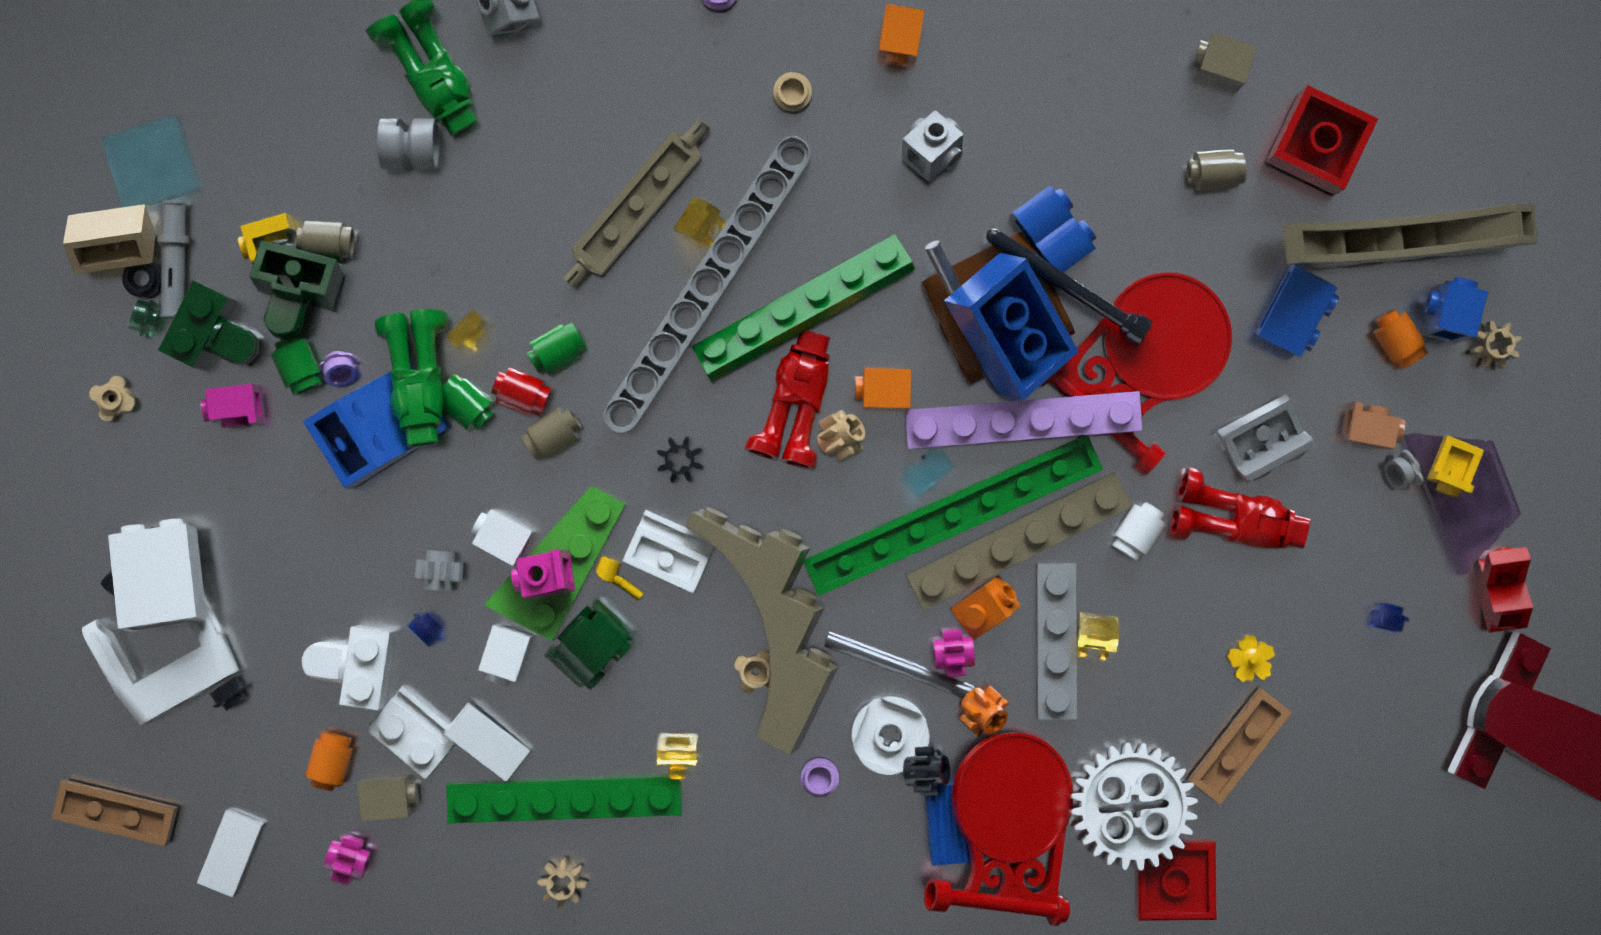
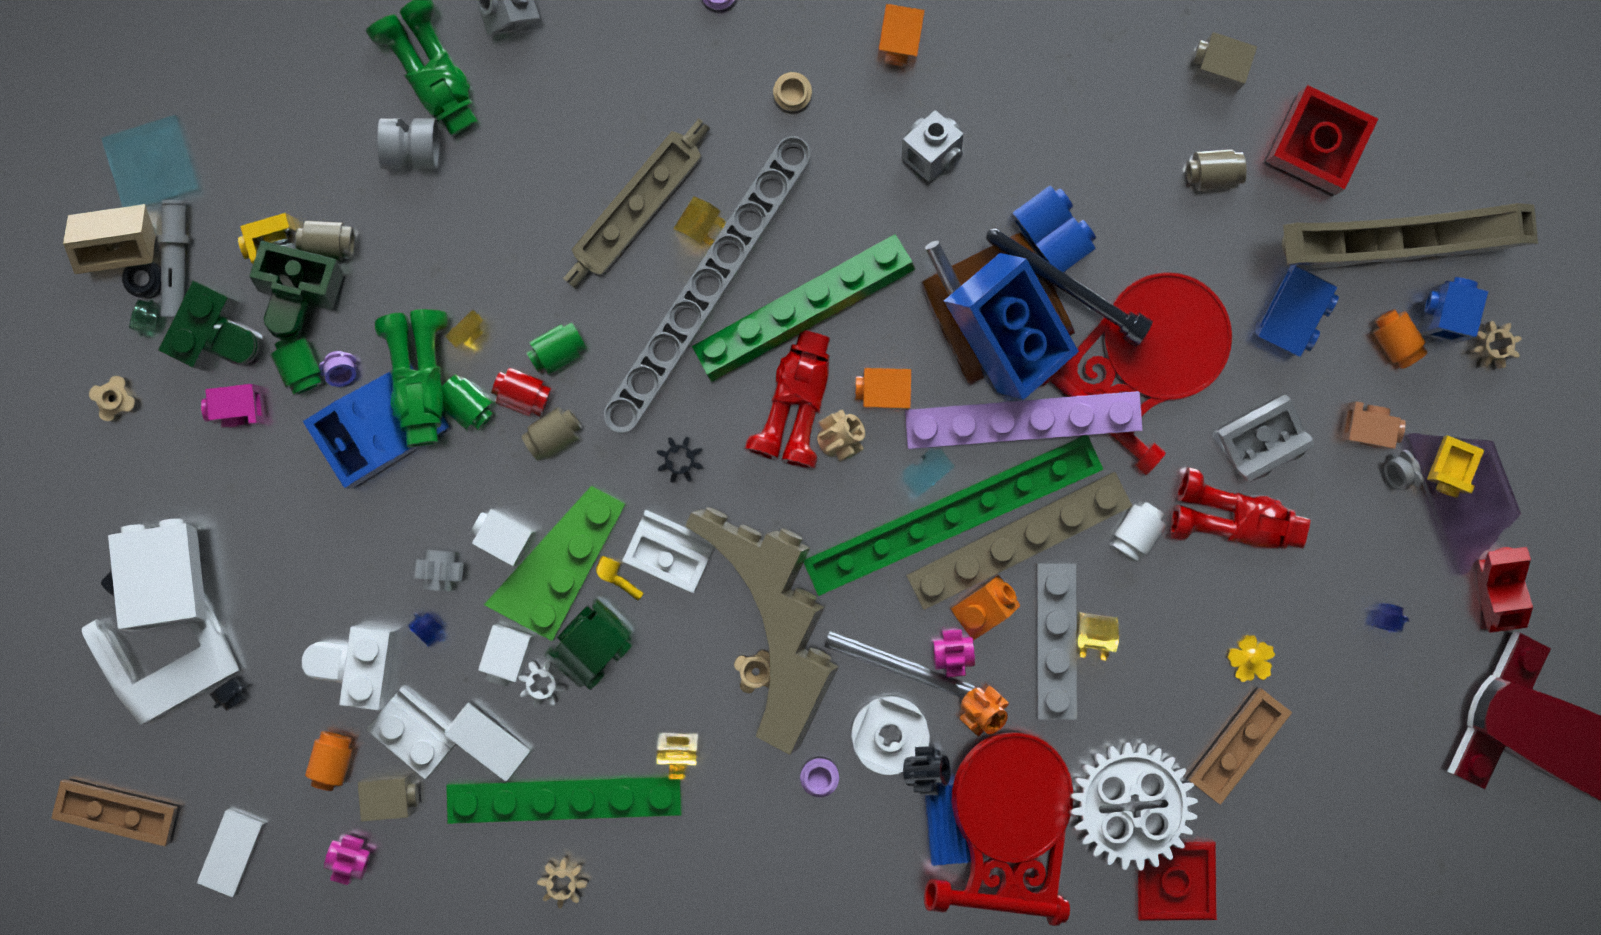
dark pink brick [511,549,576,600] -> none
none -> white gear [518,660,567,708]

